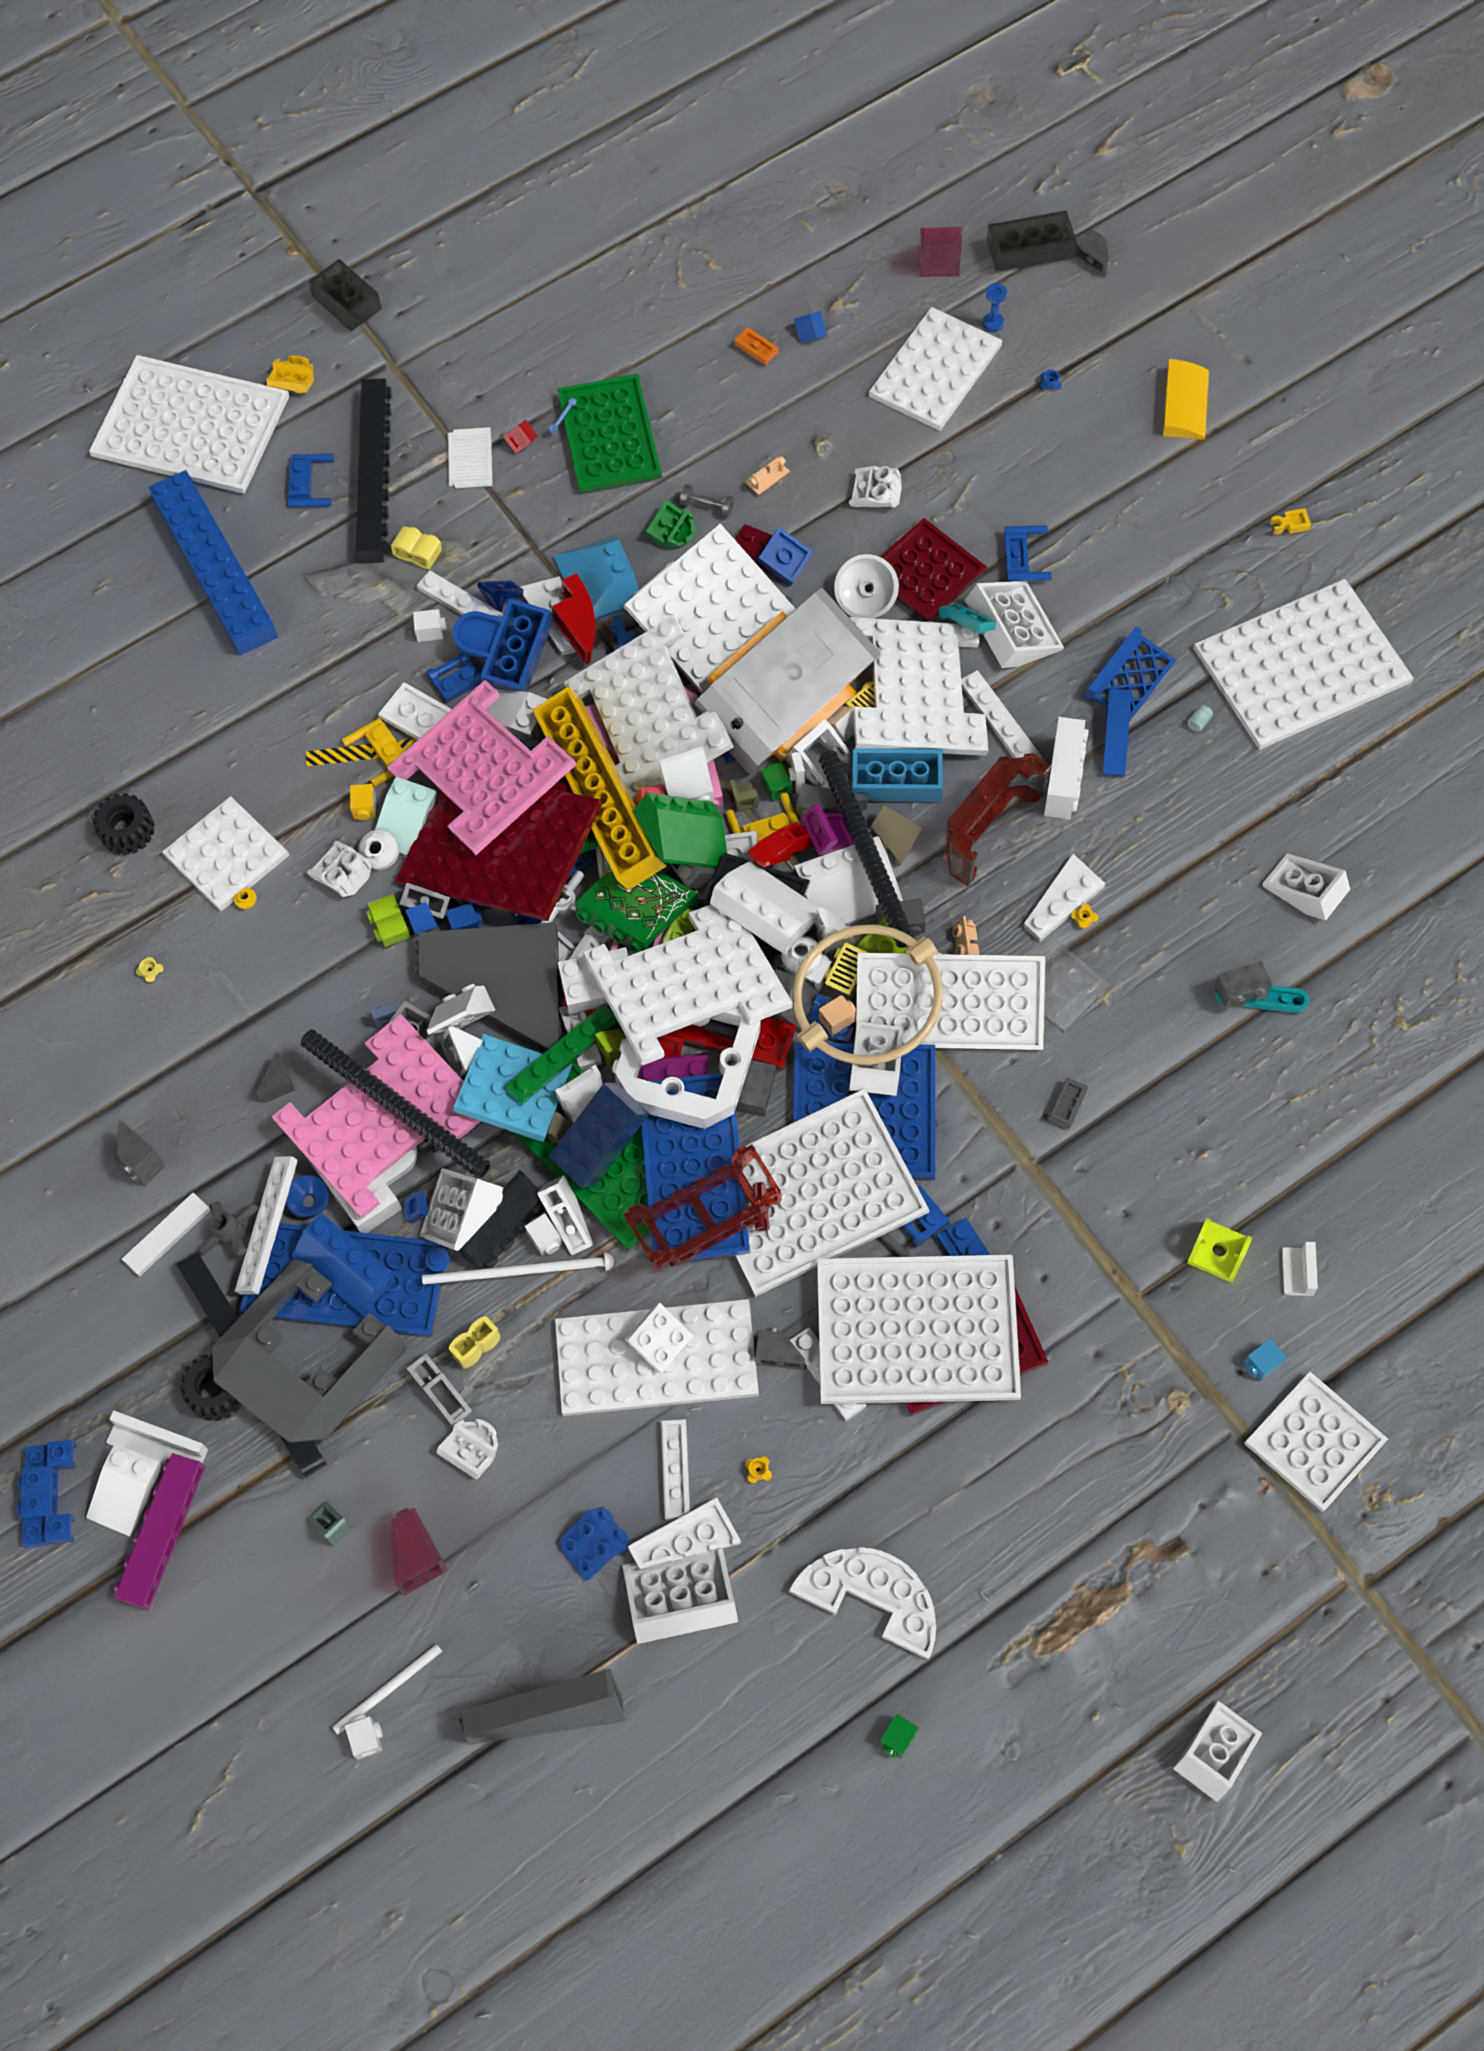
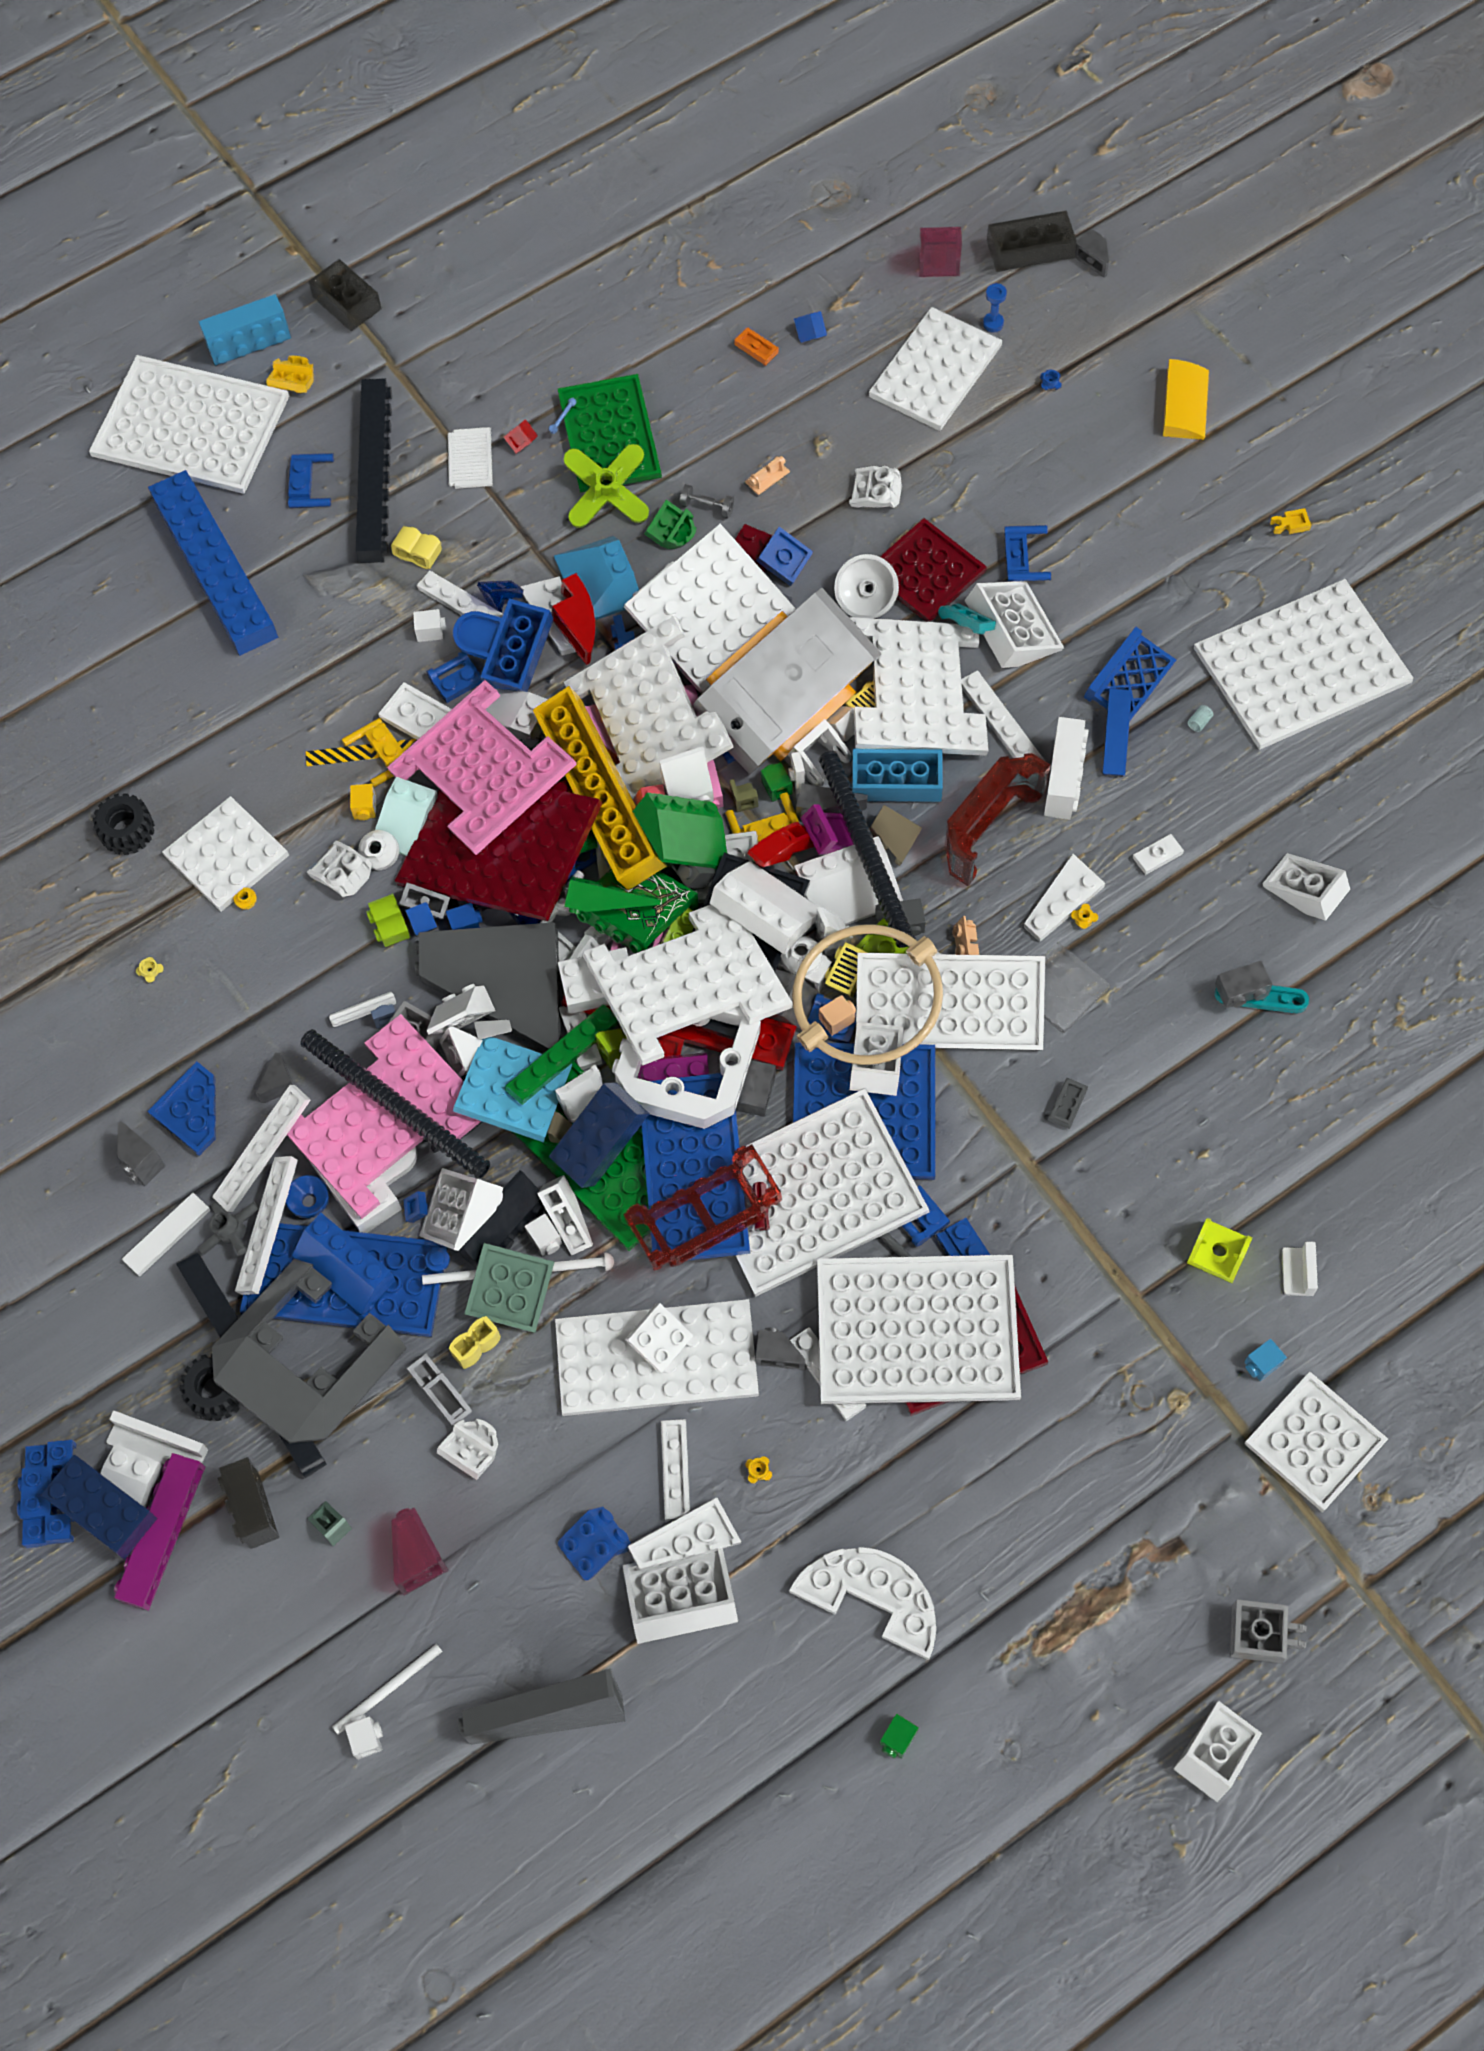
none -> dark blue brick [41,1454,158,1560]
none -> blue plate [148,1062,216,1156]
none -> dark azure brick [198,294,291,366]
none -> white plate [212,1085,311,1212]
none -> clear smoke brick [218,1457,280,1549]
none -> white axle [329,992,396,1027]
none -> sand green plate [465,1243,554,1333]
none -> white sticker [474,1020,512,1040]
none -> lime piece [564,444,649,528]
none -> green wedge [564,876,661,914]
none -> white plate [1133,834,1184,875]
none -> light grey hinge [1230,1600,1306,1663]

